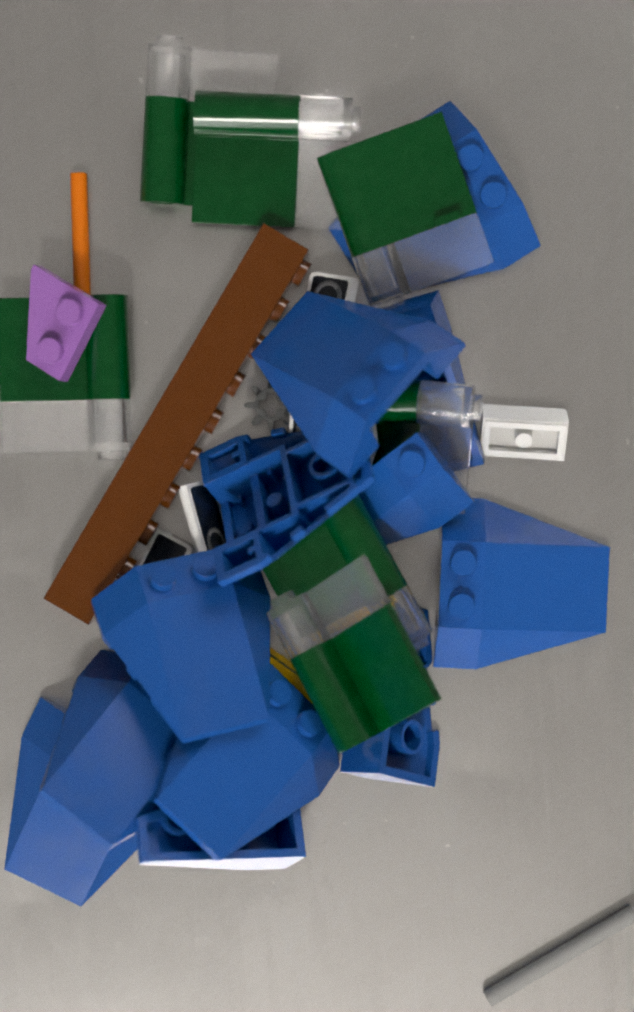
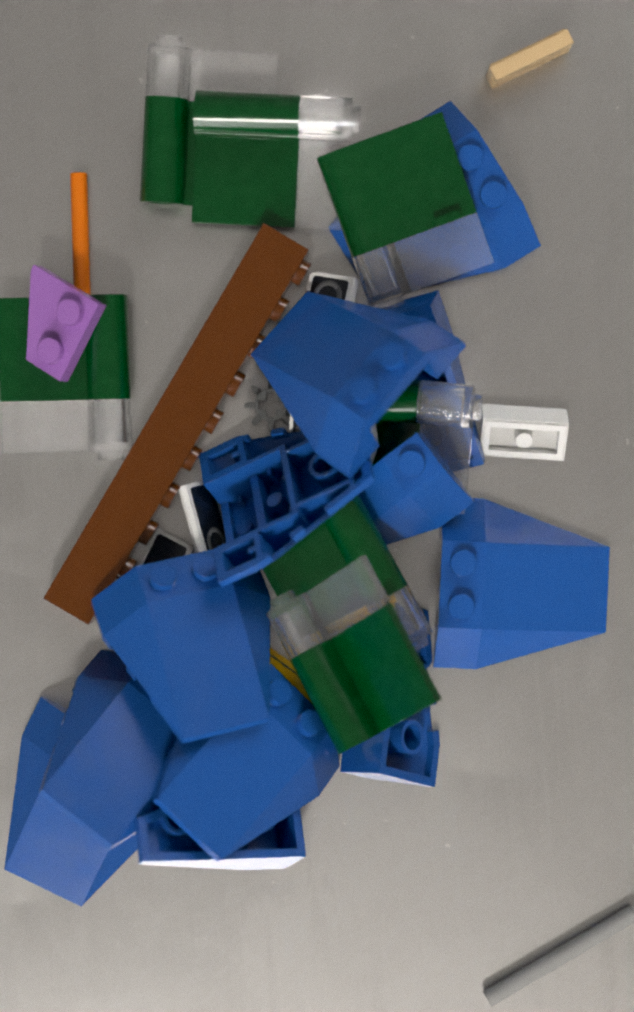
none -> tan tile [485,29,574,89]

